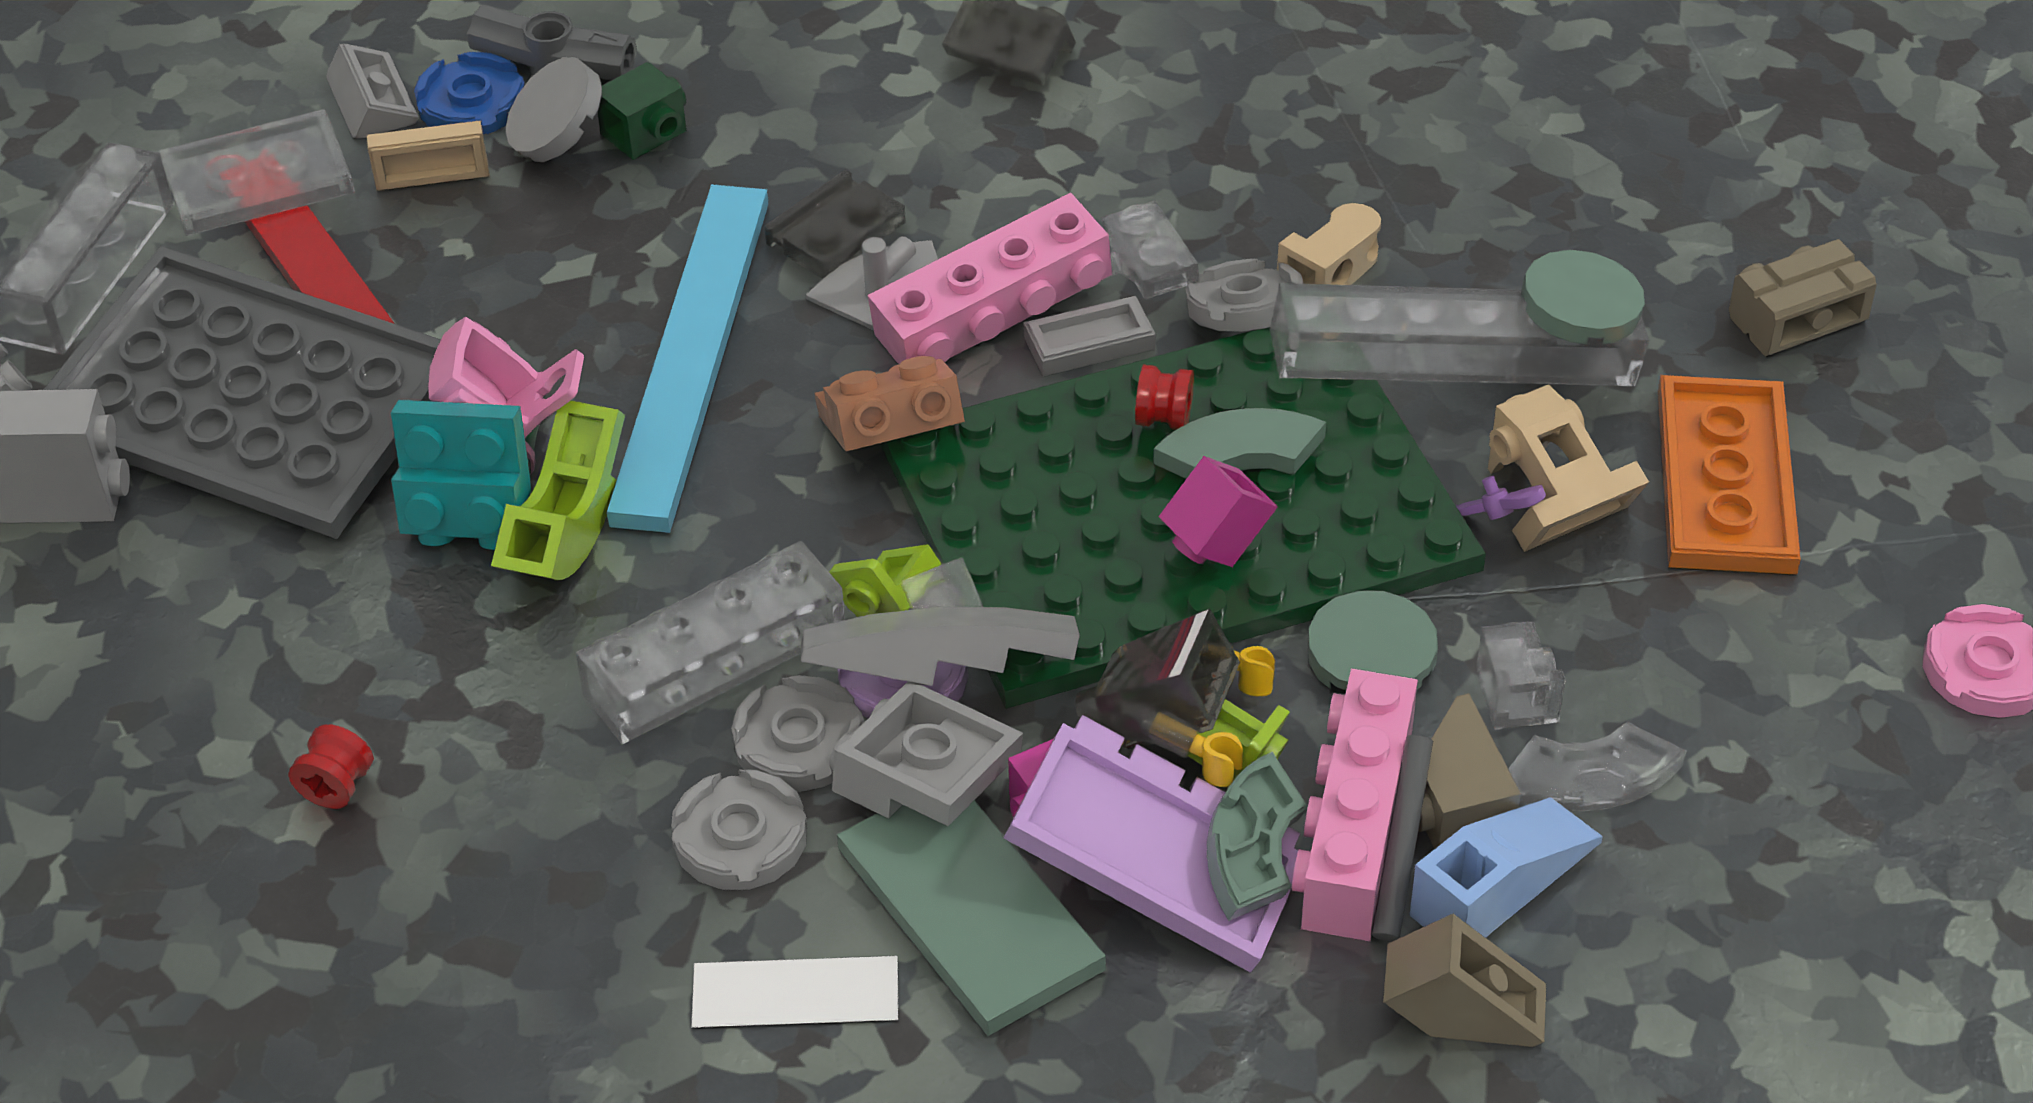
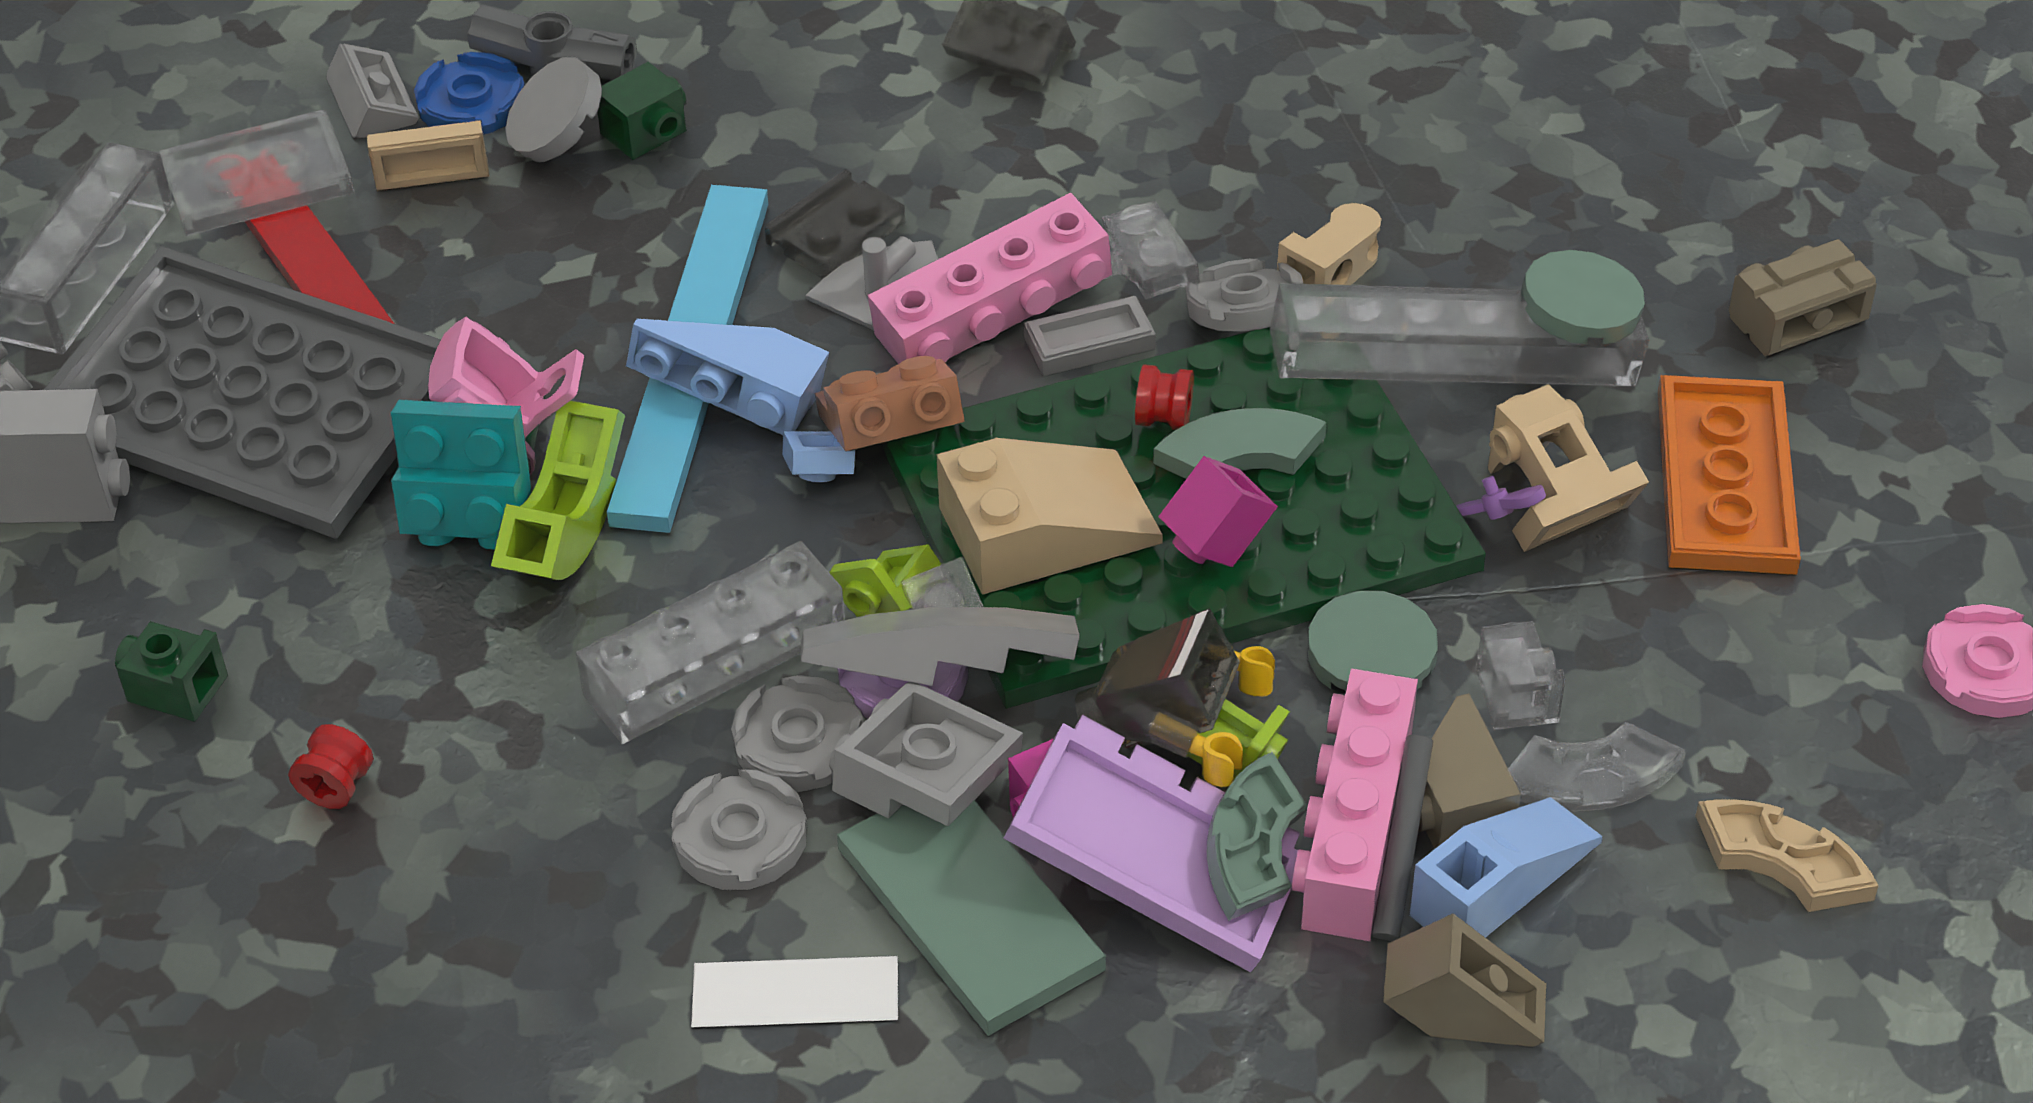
none -> dark green brick [115,621,228,722]
none -> light blue slope [626,319,829,435]
none -> light blue plate [782,431,855,482]
none -> tan slope [937,438,1163,595]
none -> tan tile [1696,799,1879,912]

